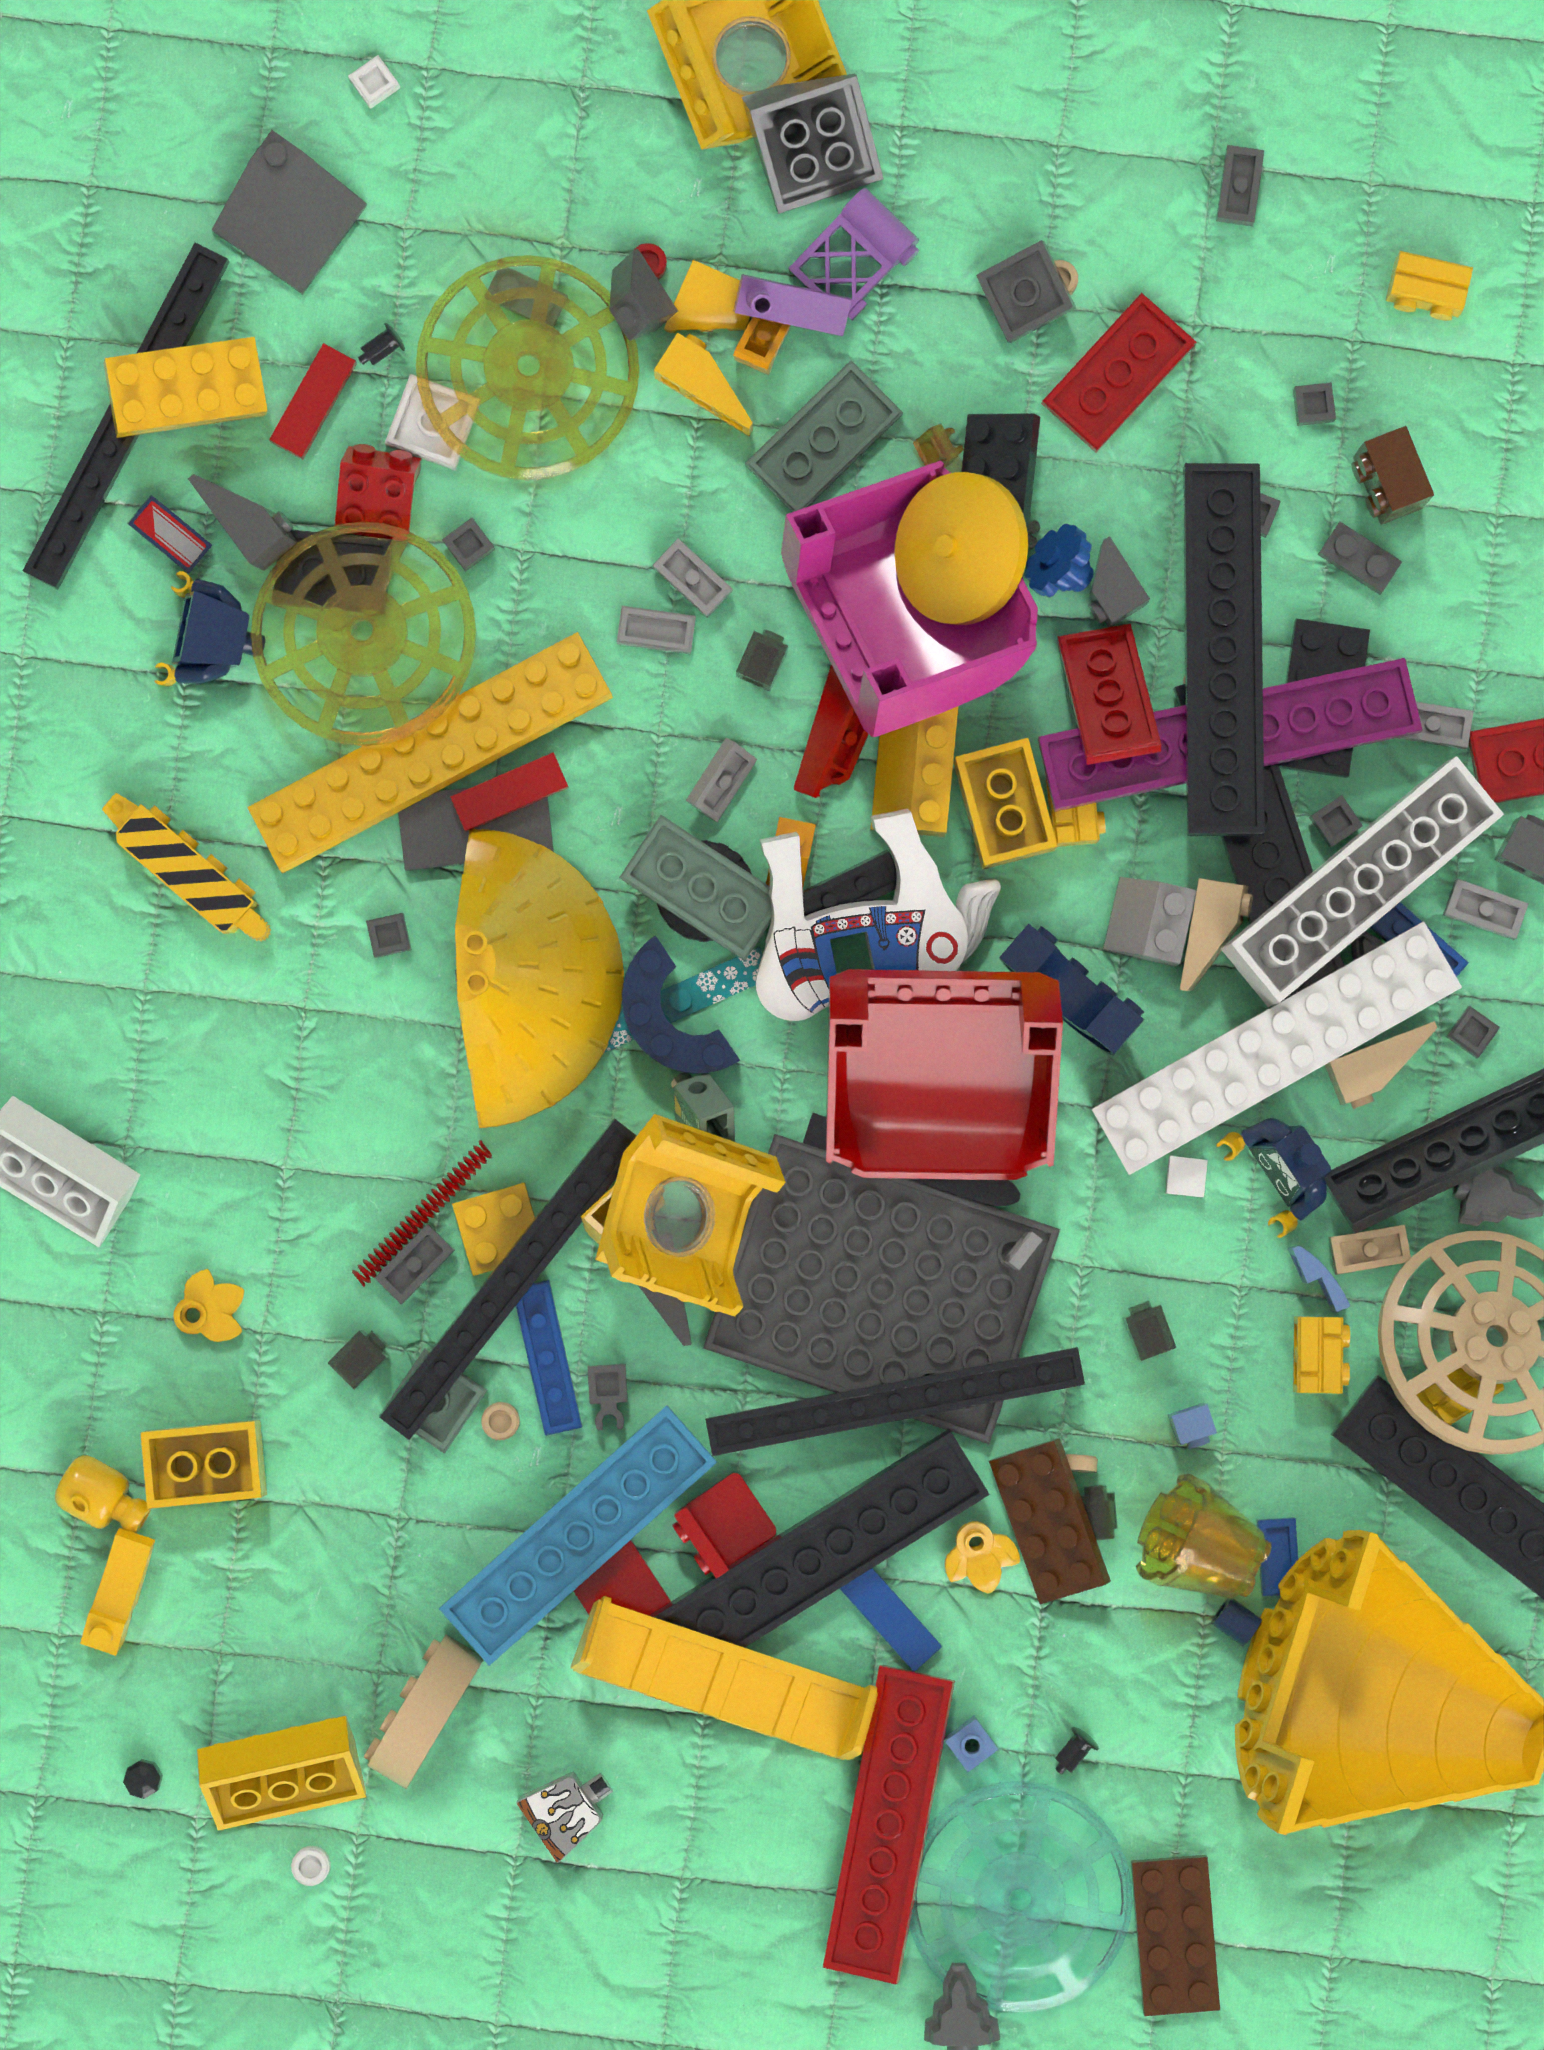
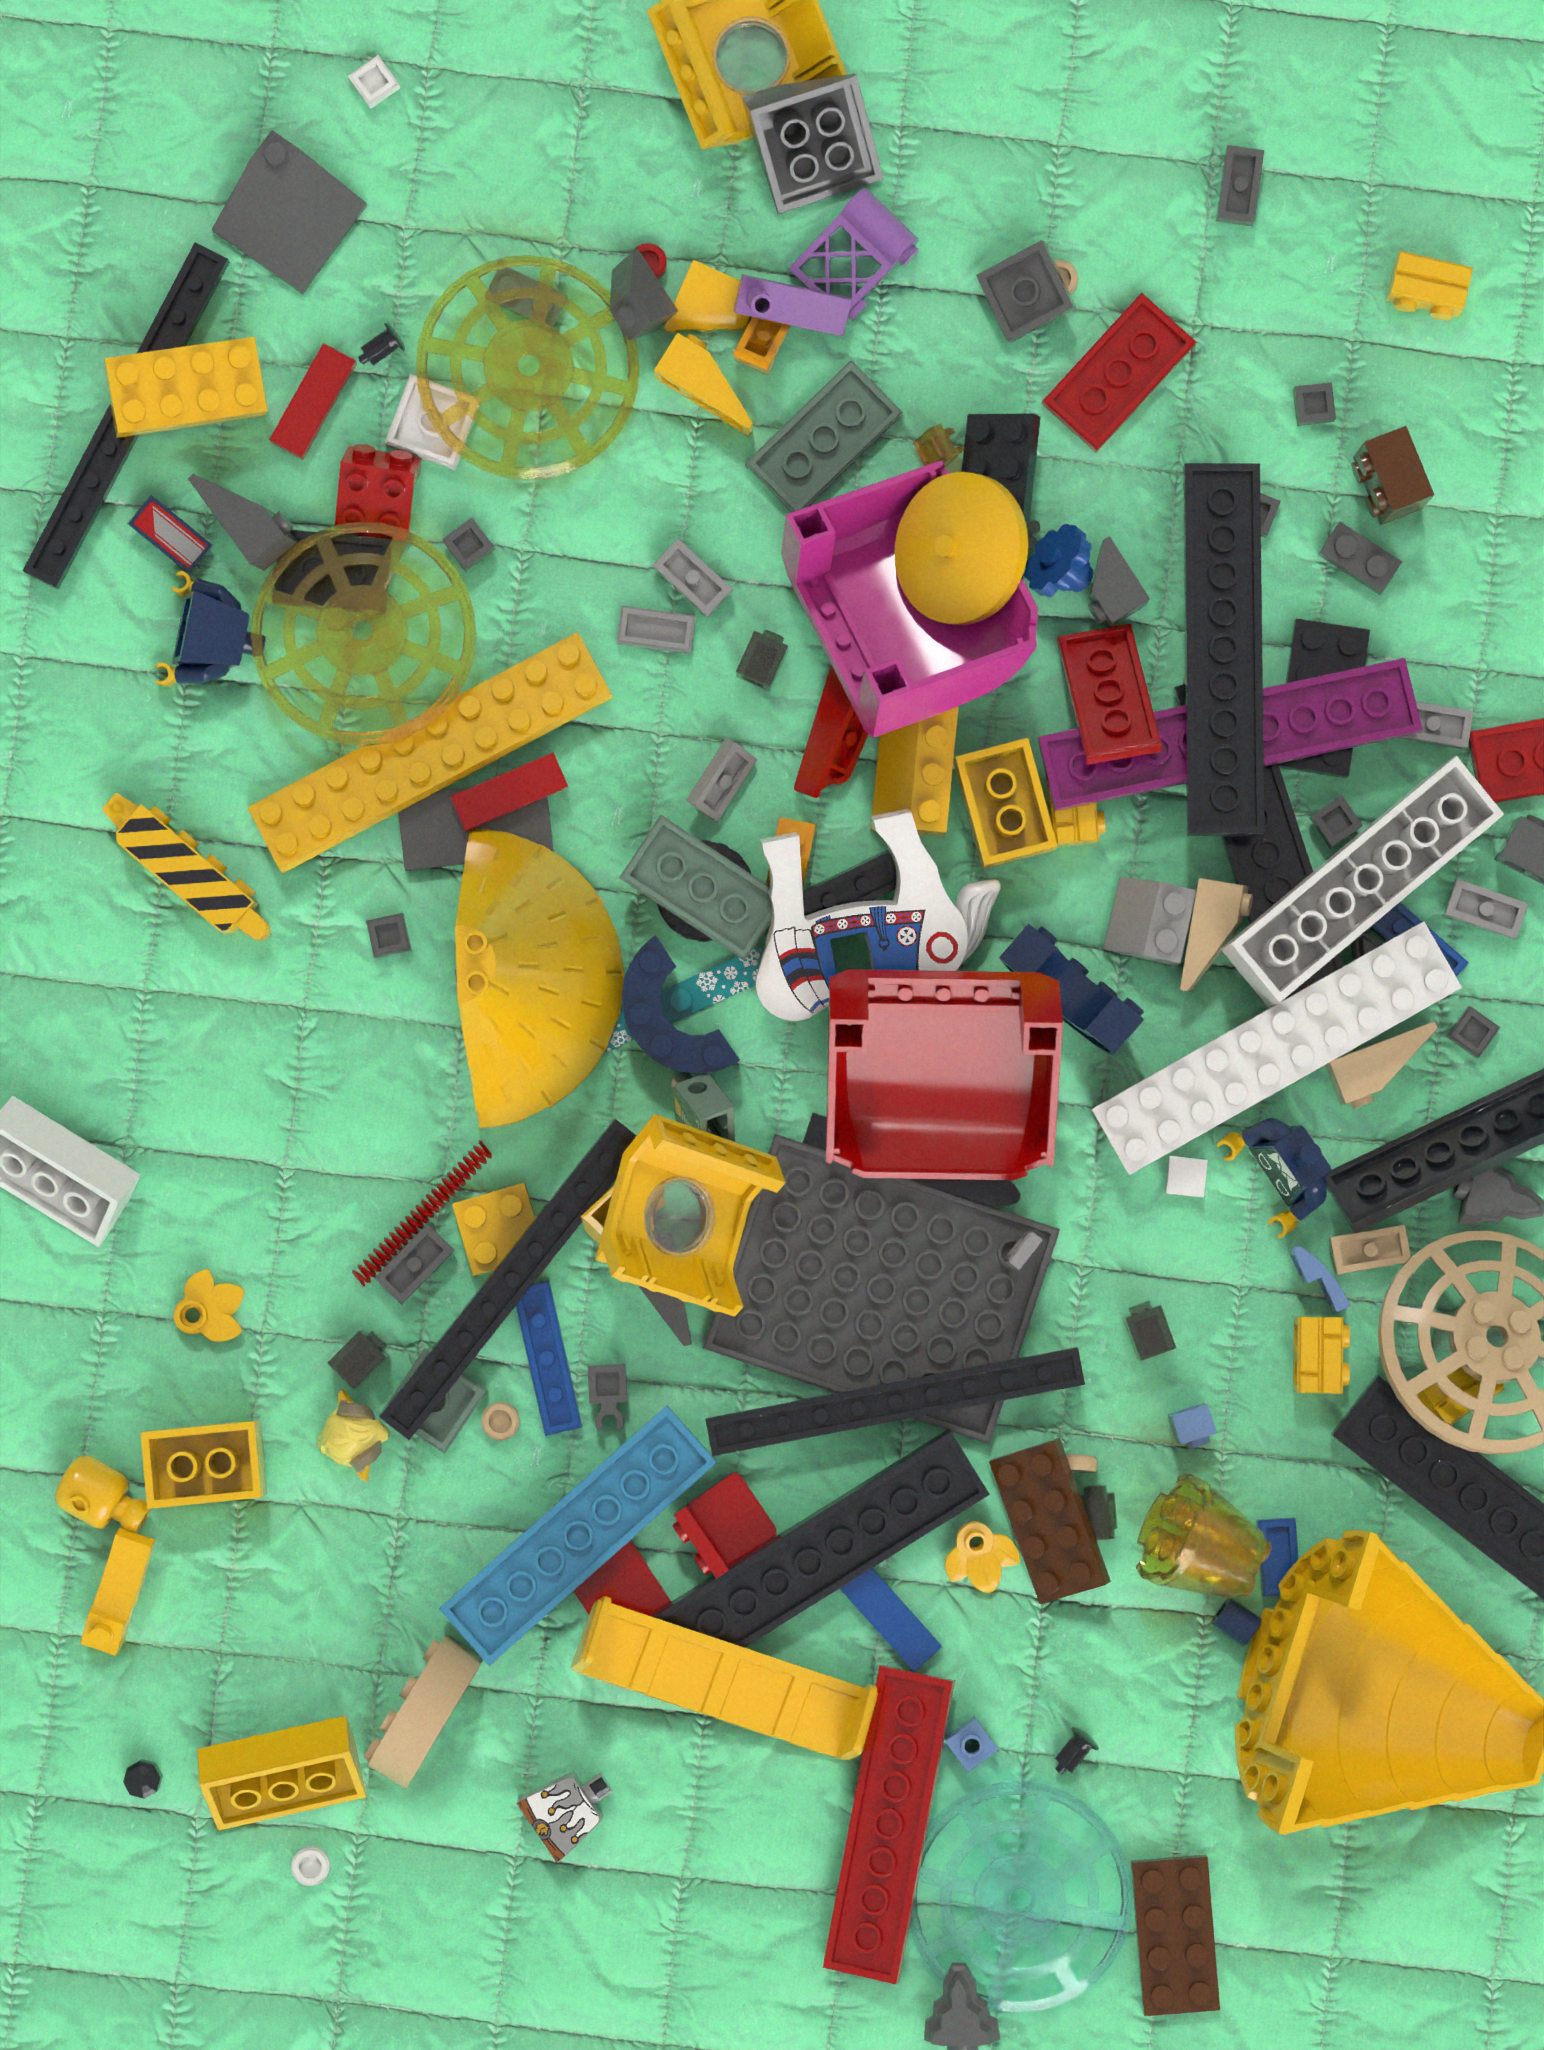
none -> light yellow hair [316,1389,390,1482]

